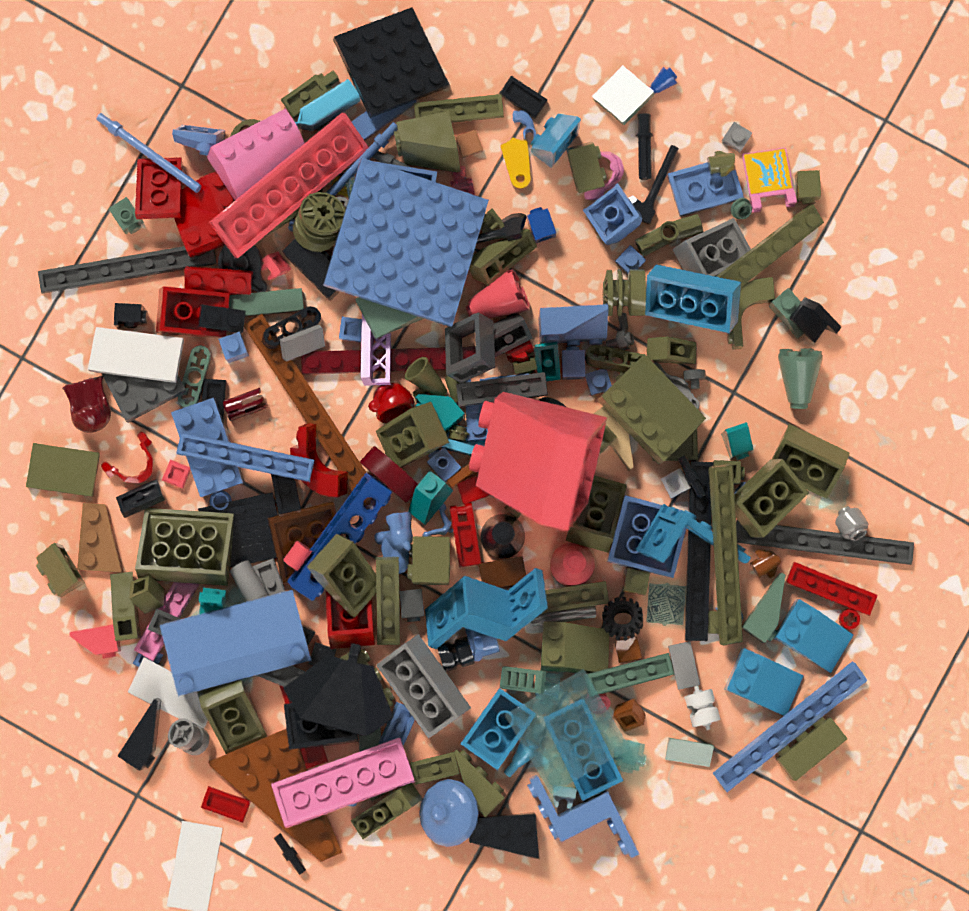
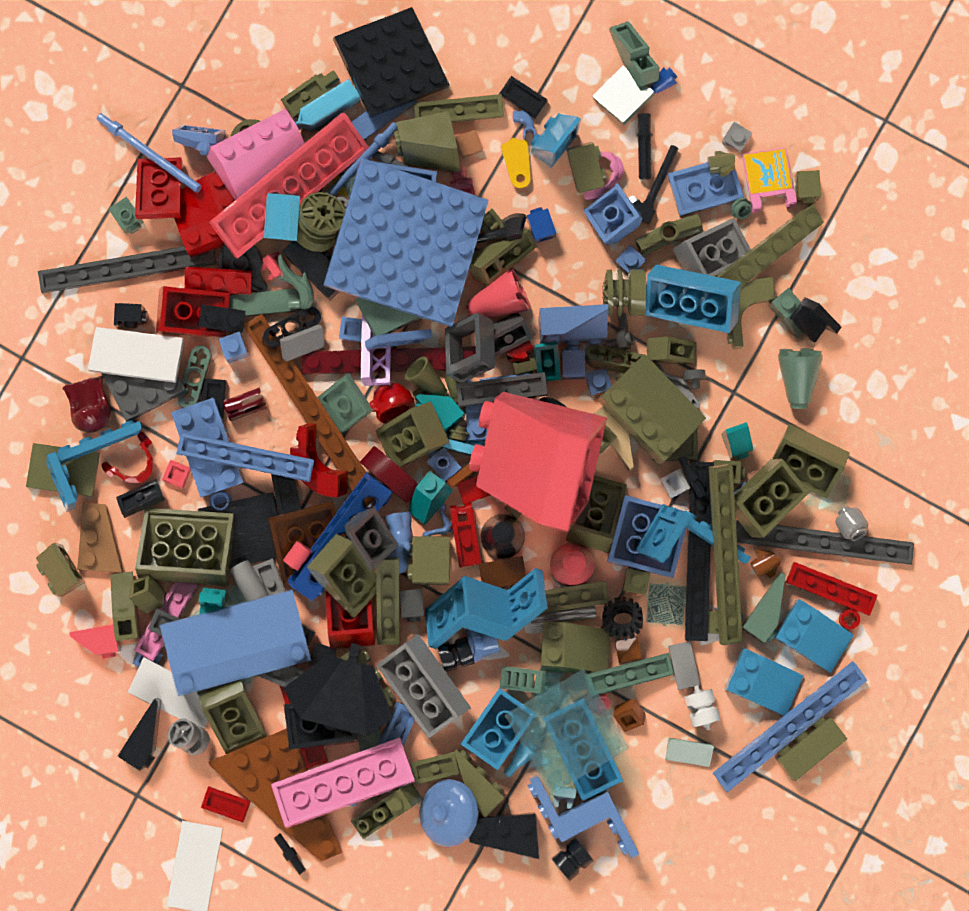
clear light blue brick [613,738,647,774] -> none
none -> dark azure bracket [46,420,142,512]
none -> medium azure panel [264,193,300,241]
none -> sand green piece [278,254,314,309]
none -> sand green tile [317,373,373,434]
none -> dark grey slope [345,508,399,571]
none -> medium blue tile [365,329,432,349]
none -> black wheel [551,838,594,881]
none -> sand green slope [609,21,660,87]

